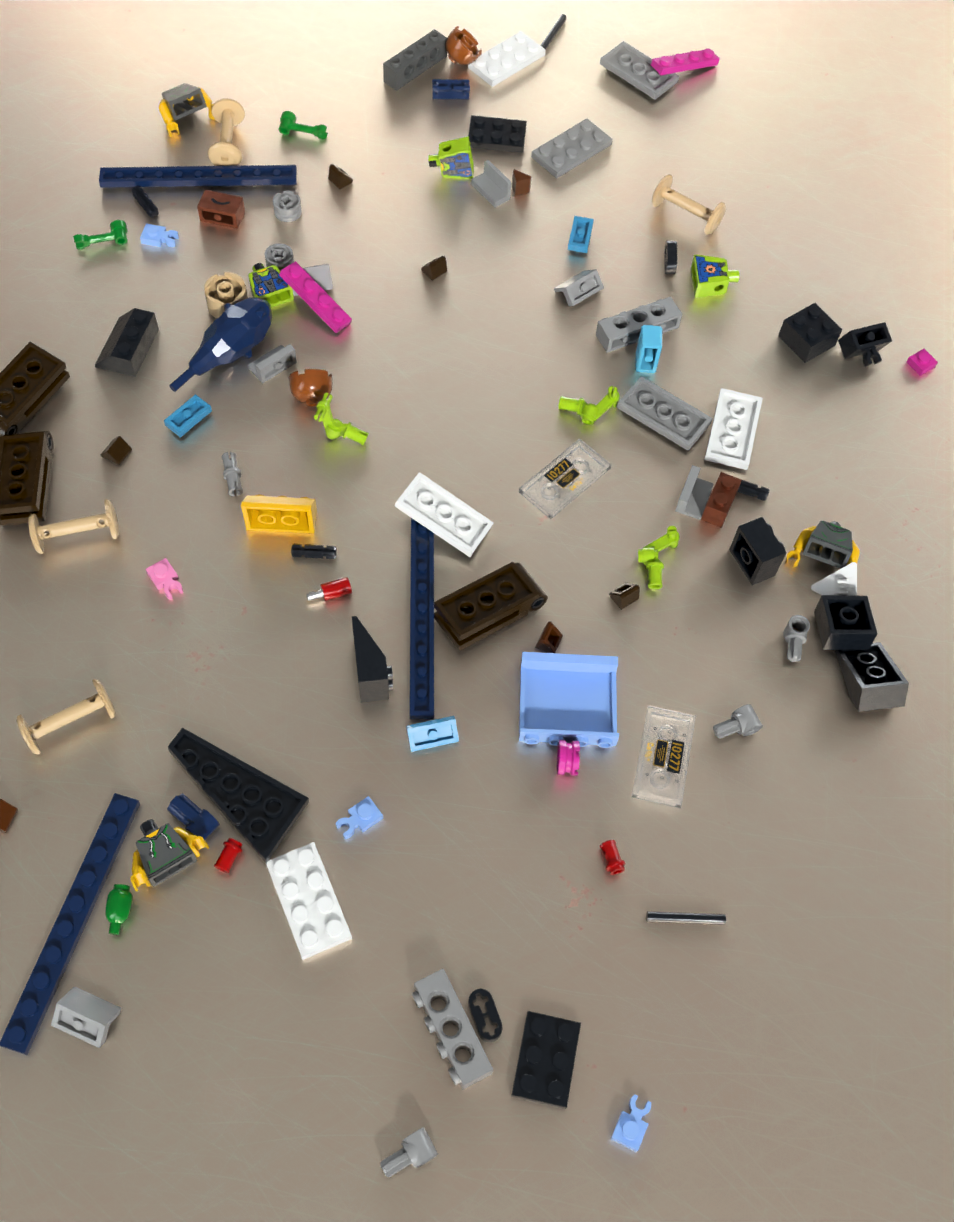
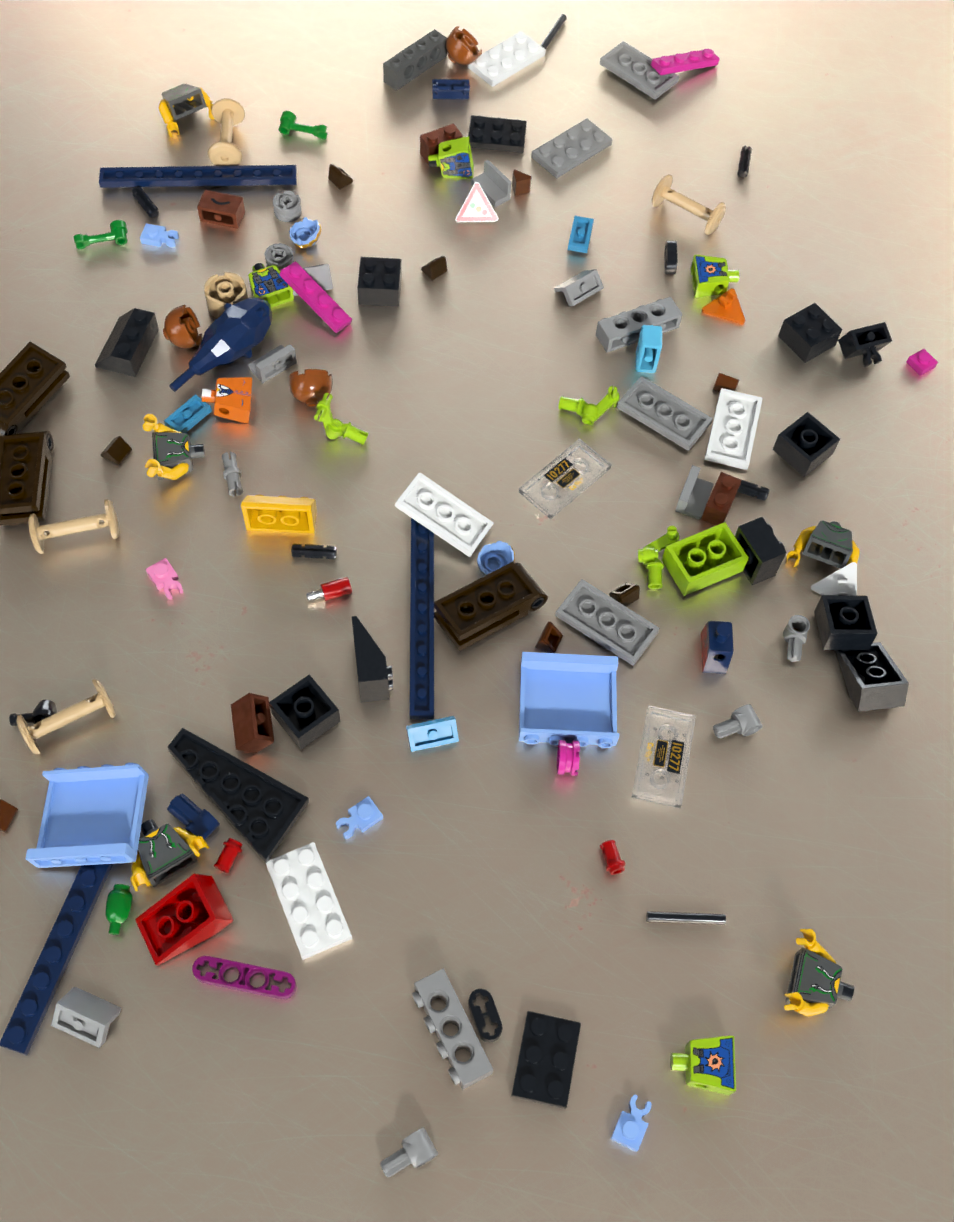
none -> black bar [9,700,57,726]
none -> light blue panel [25,763,149,868]
none -> red slope [135,873,234,965]
none -> torso [142,414,205,480]
none -> dark orange cylinder [163,305,203,349]
none -> magenta beam [192,956,297,999]
none -> orange torso [202,377,252,424]
none -> copper brick [231,693,274,754]
none -> black brick [269,674,340,750]
none -> light blue hair [289,217,321,248]
none -> black brick [357,257,402,307]
none -> copper brick [420,123,463,165]
none -> piece [455,182,498,222]
none -> light blue hair [477,541,515,575]
none -> light grey plate [555,579,660,666]
none -> lime brick [662,522,749,596]
none -> torso [670,1036,736,1095]
none -> dark blue torso [701,621,733,674]
none -> orange piece [702,288,745,324]
none -> reddish brown slope [713,373,739,393]
none -> black axle [737,145,752,178]
none -> black brick [772,412,840,477]
none -> torso [784,929,854,1017]

